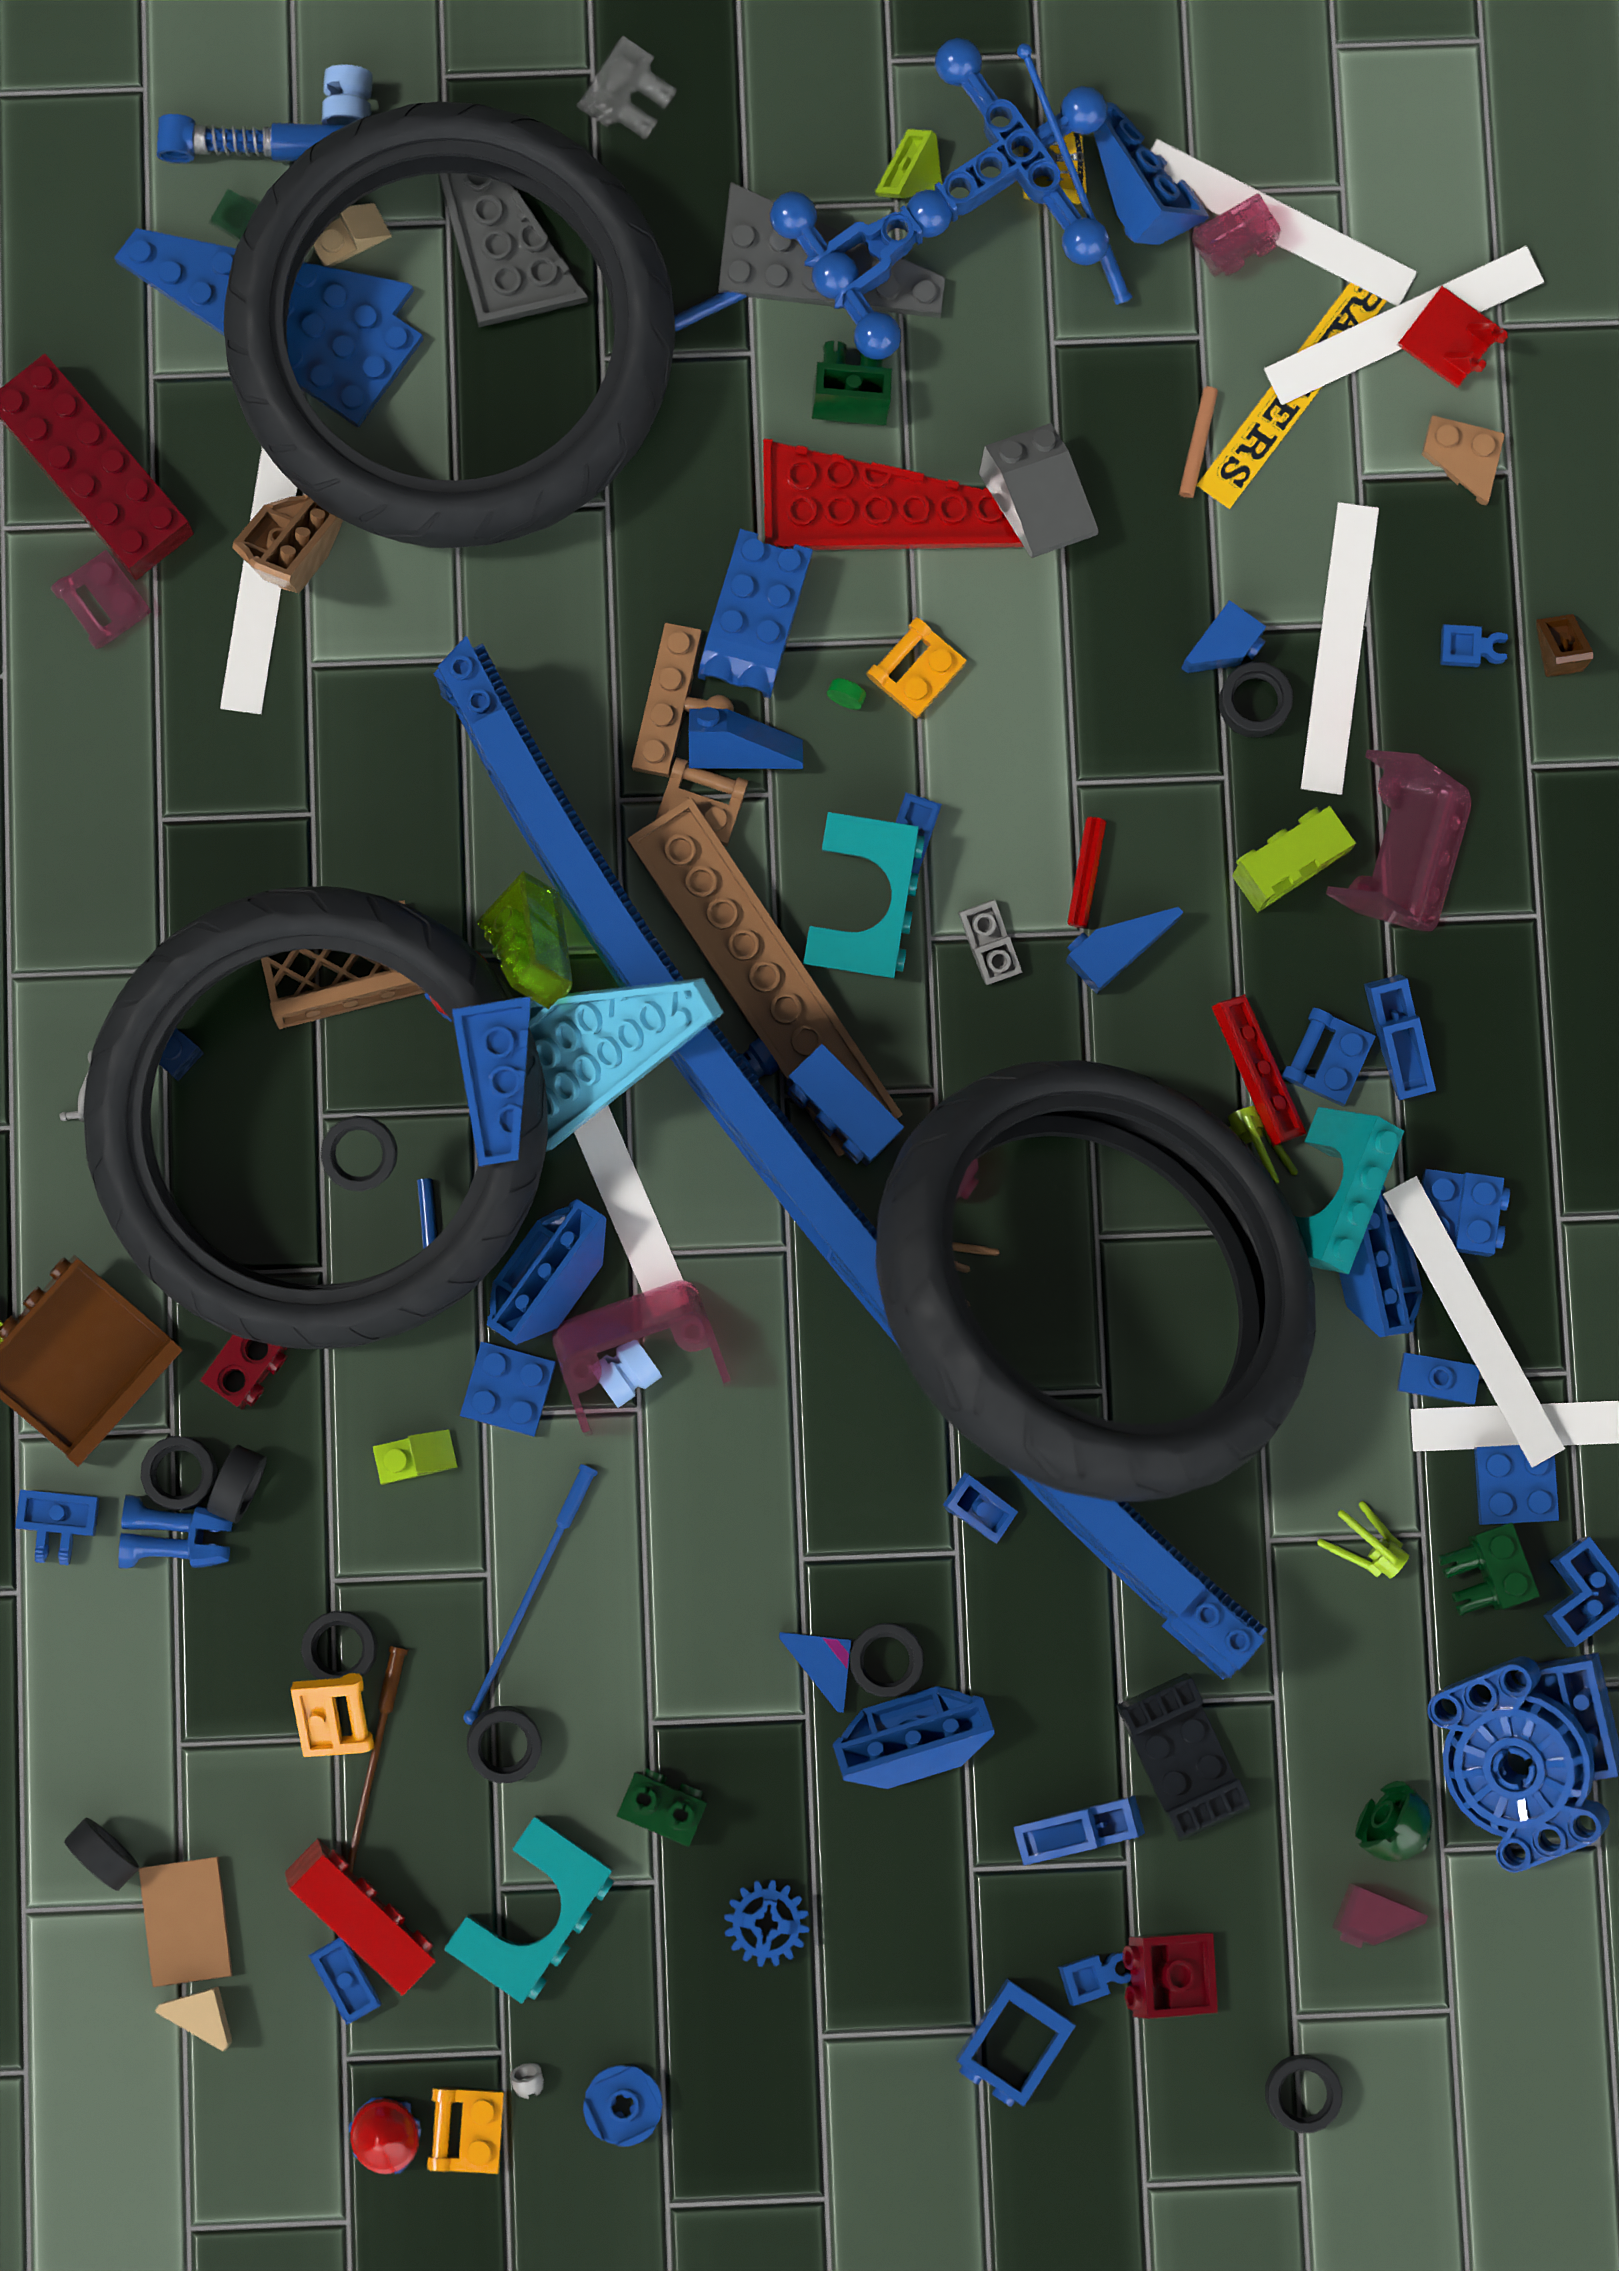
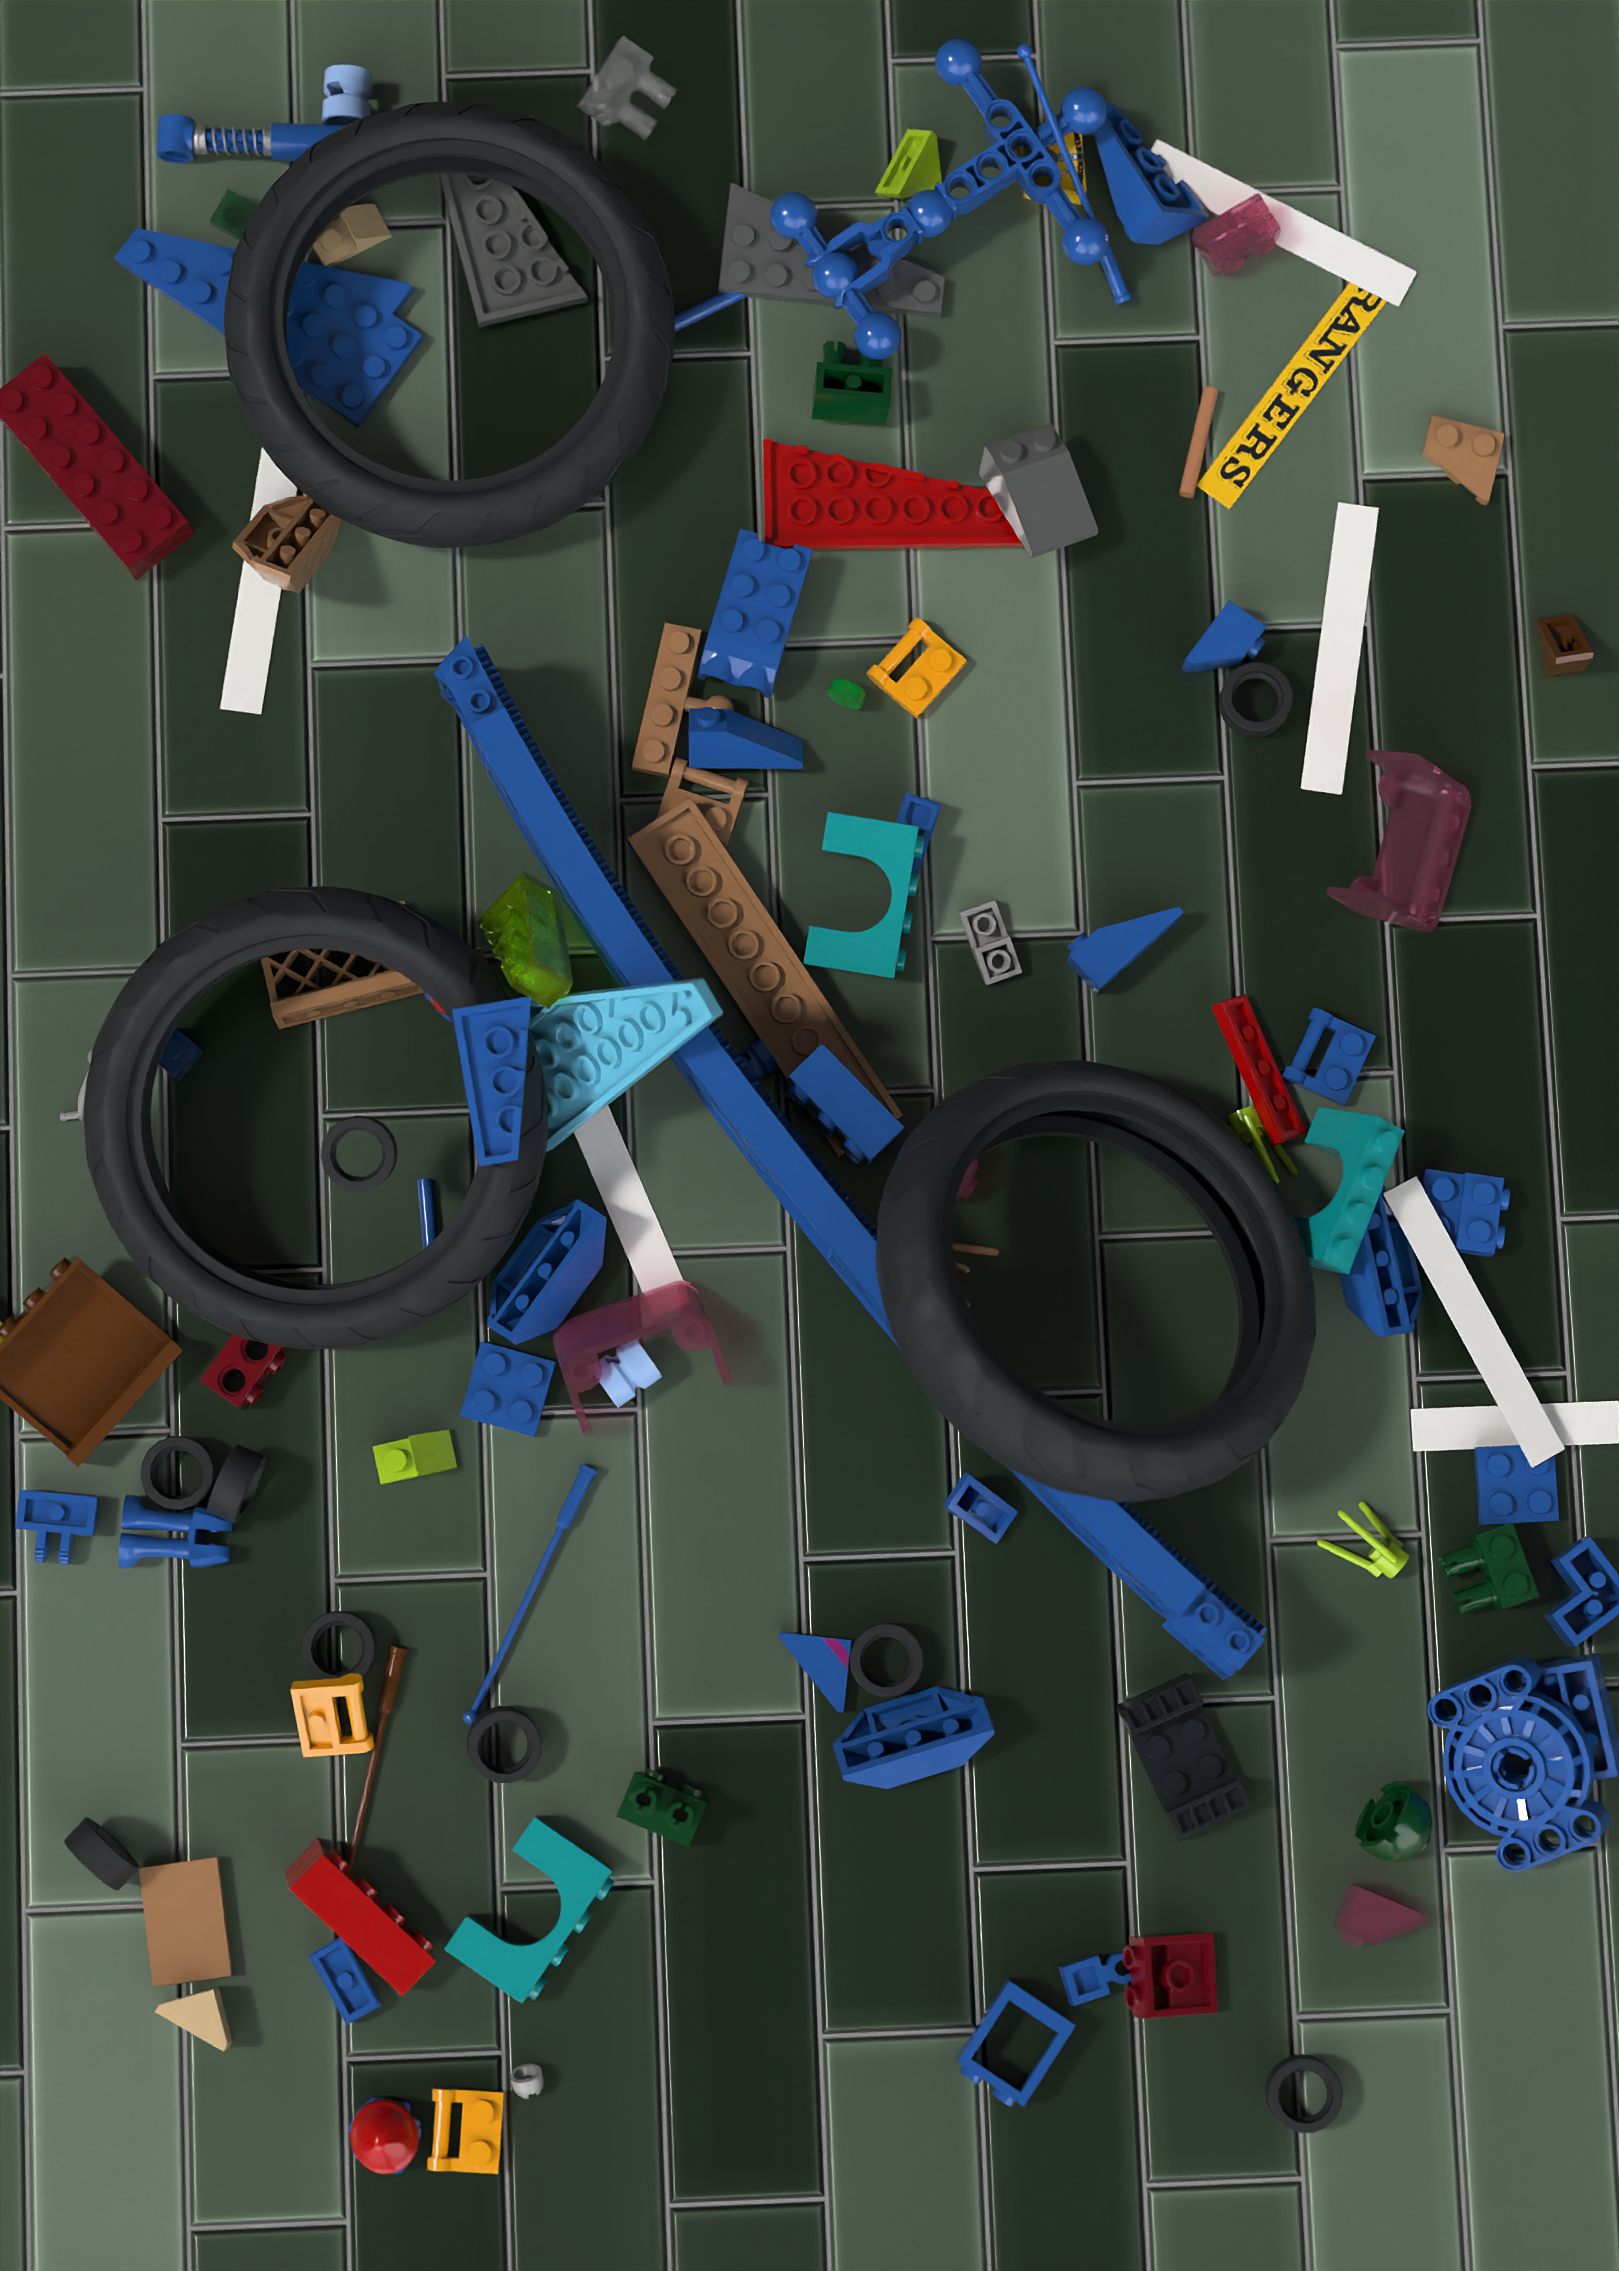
clear pink plate [51,550,152,649] -> none
blue plate [583,2064,663,2147] -> none
blue gear [724,1880,809,1967] -> none
blue slope [1014,1795,1145,1866] -> none
red axle [1067,817,1106,928] -> none
lime wedge [1232,806,1356,913] -> none
white sticker [1264,246,1544,405] -> none
blue slope [1364,974,1436,1100] -> none
red plate [1397,286,1508,389] -> none
blue plate [1397,1353,1480,1405] -> none
blue plate [1440,625,1508,667] -> none

